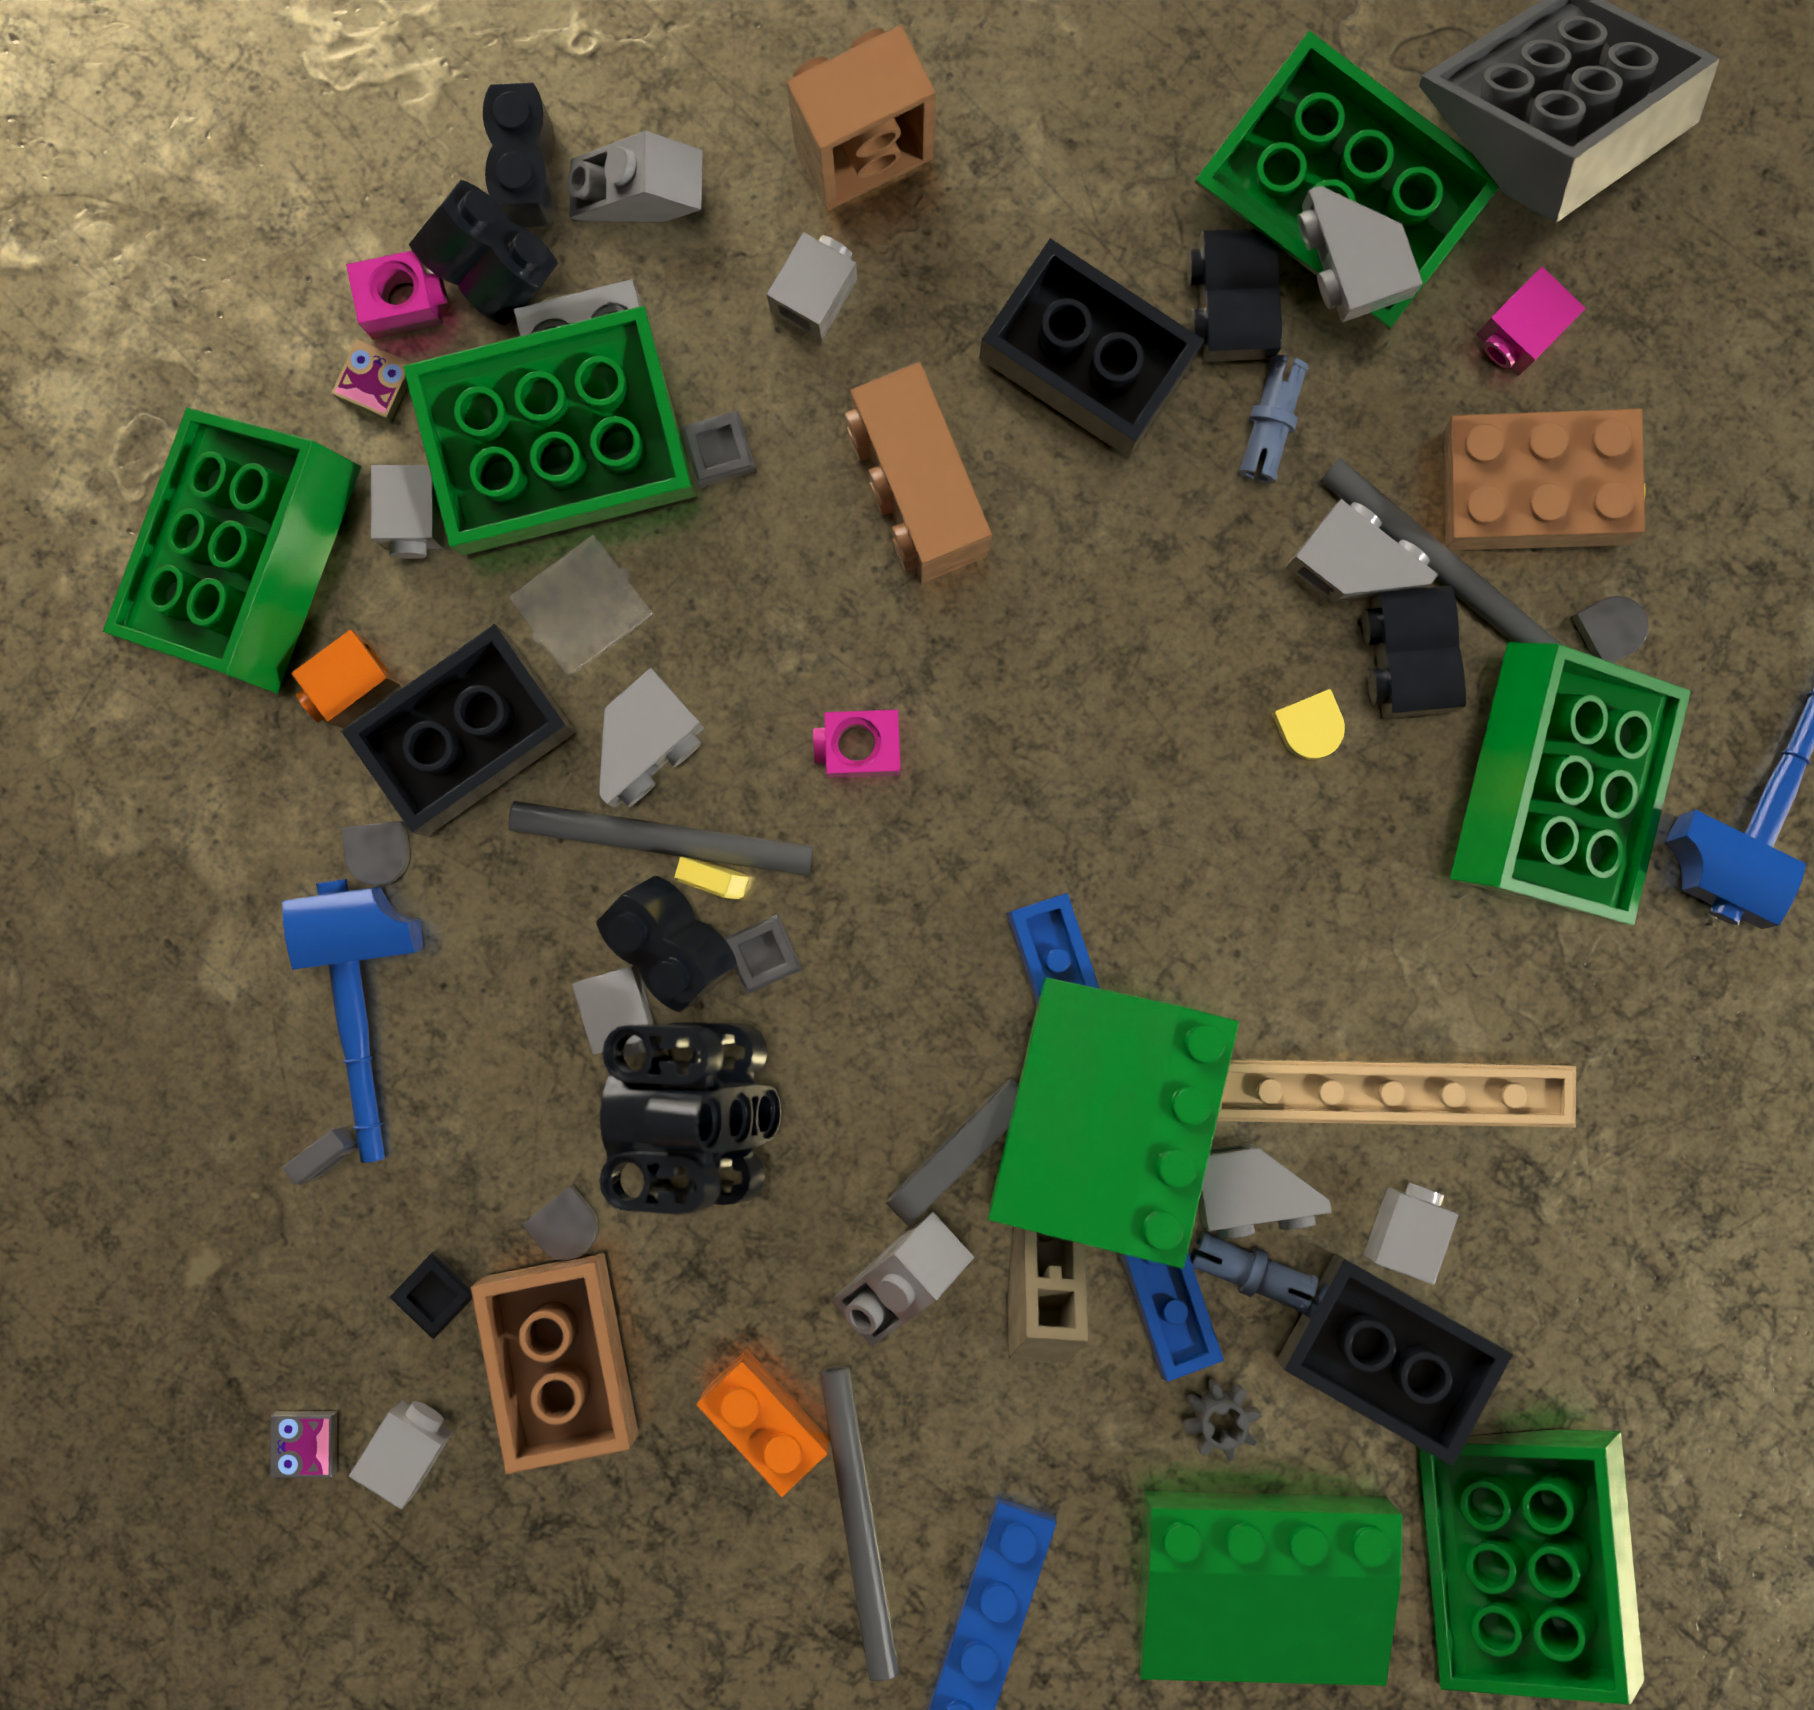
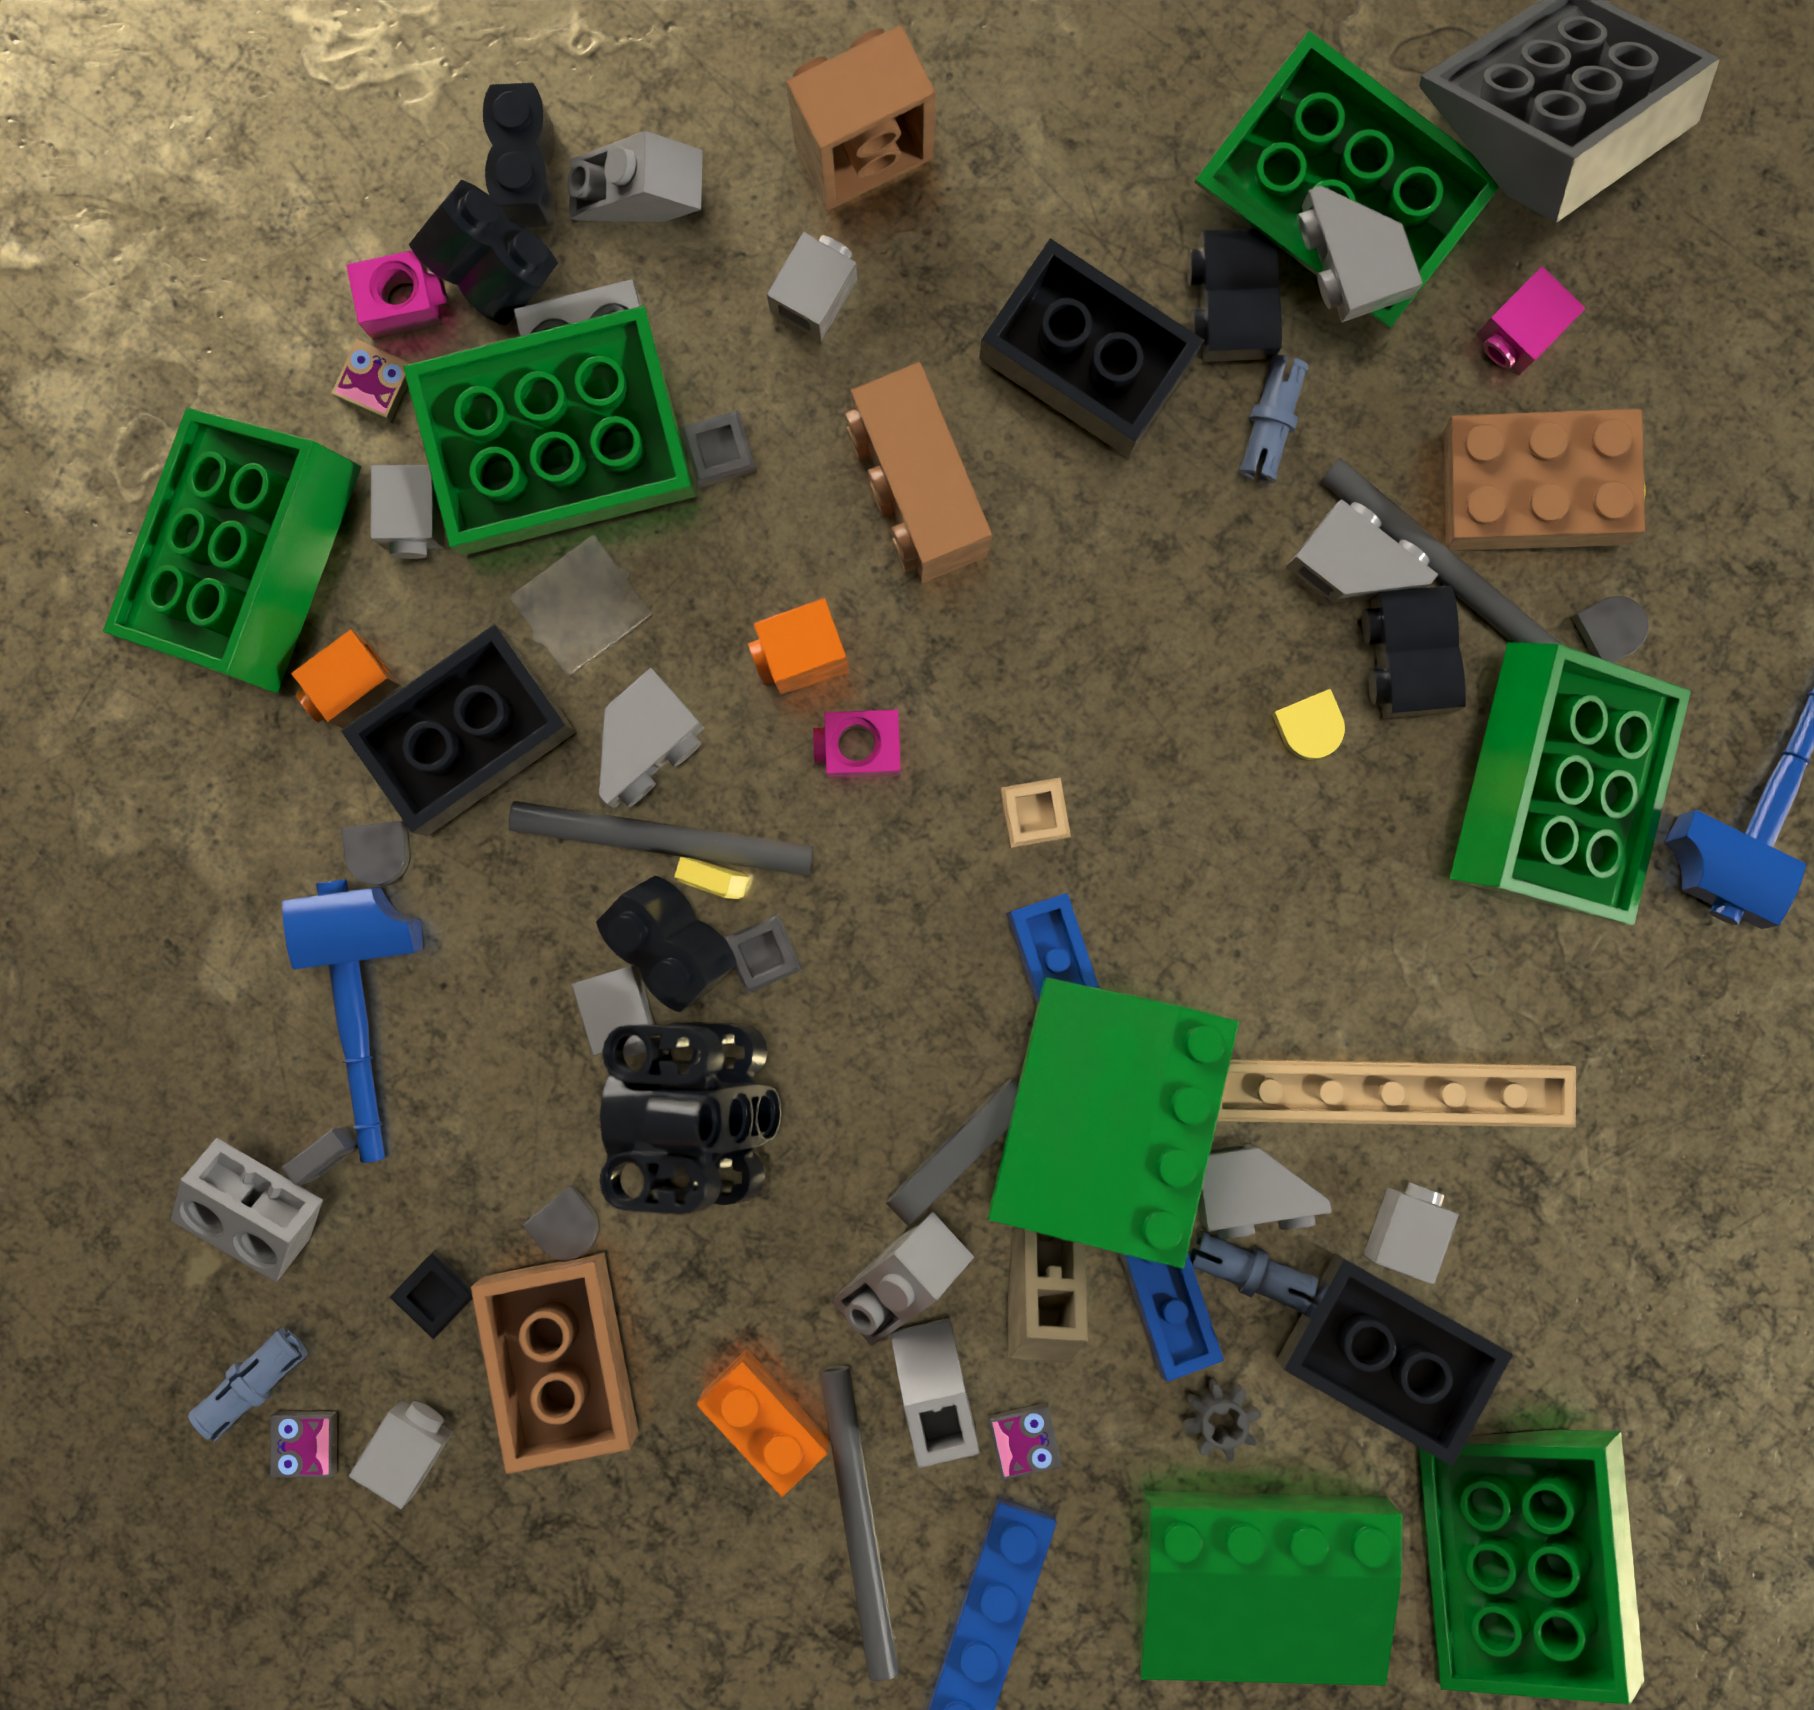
none -> light grey brick [170,1138,323,1282]
none -> sand blue pin [188,1327,307,1442]
none -> orange brick [748,598,849,696]
none -> light grey slope [890,1318,980,1468]
none -> tile [988,1403,1062,1480]
none -> tan tile [1000,778,1071,848]

